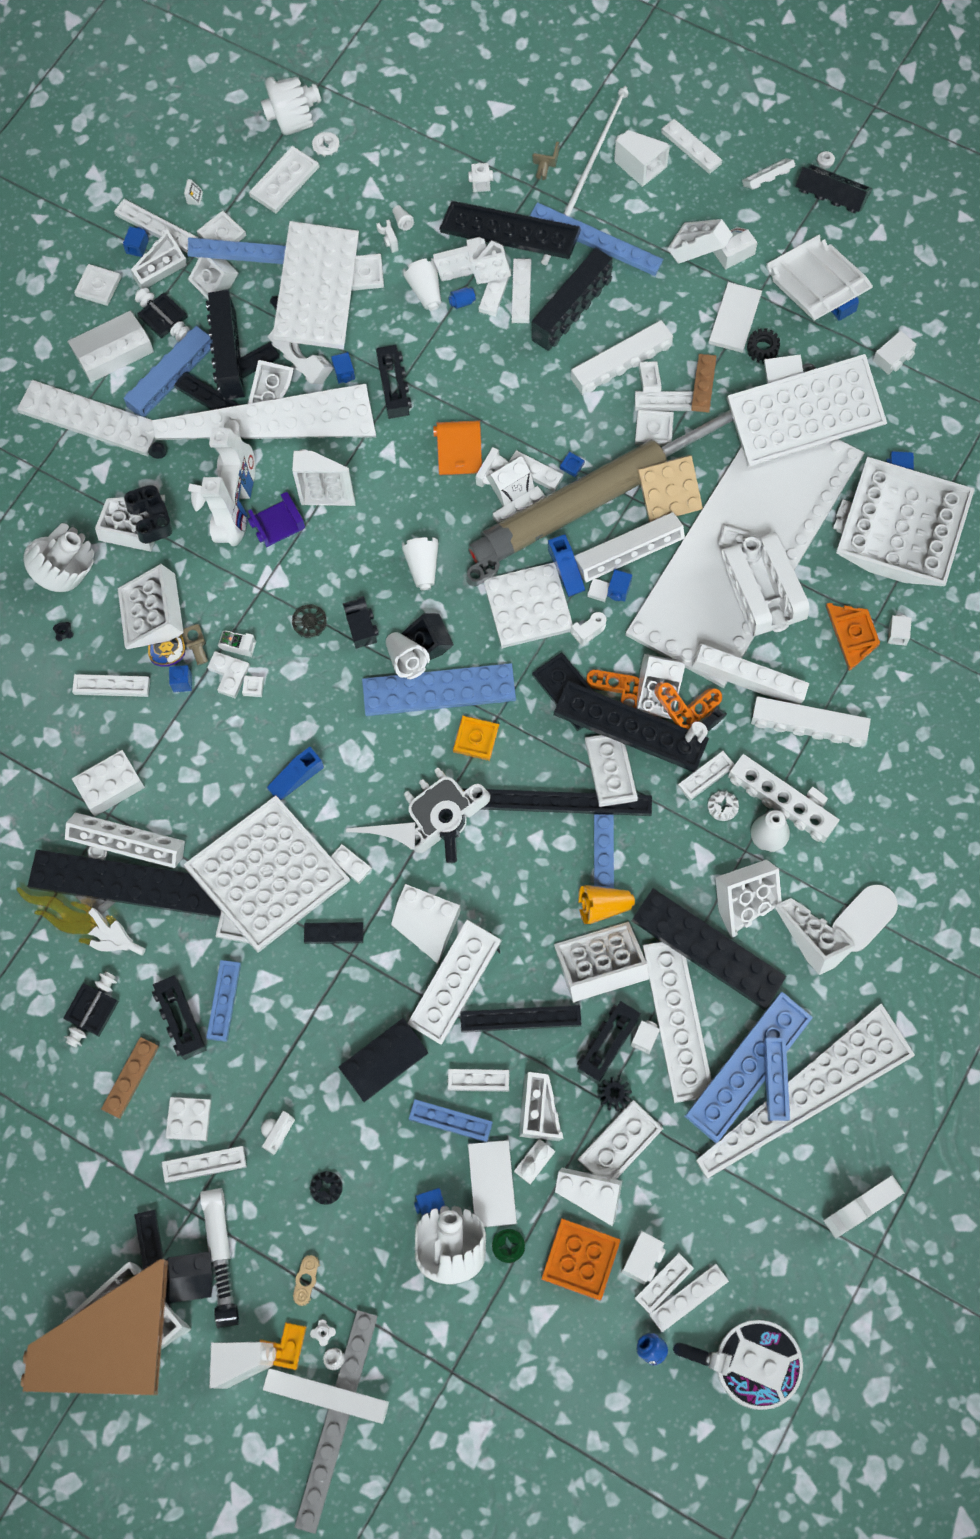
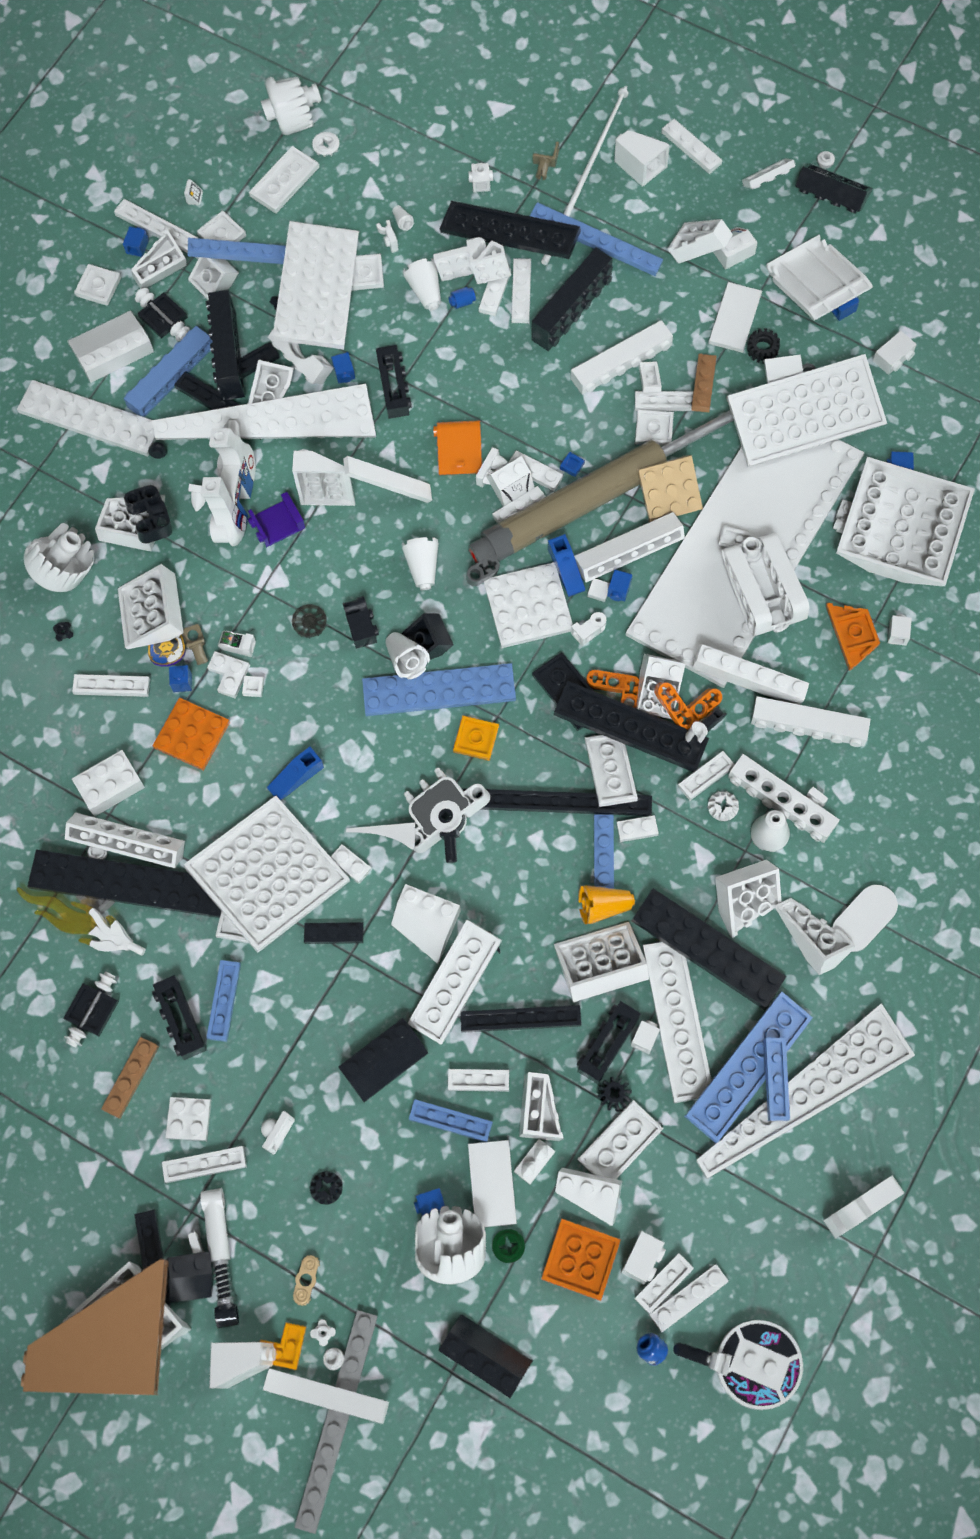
none -> orange plate [152,698,230,771]
none -> white tile [188,1232,204,1254]
none -> white tile [343,456,432,503]
none -> black slope [438,1314,533,1399]
none -> white plate [616,815,659,842]

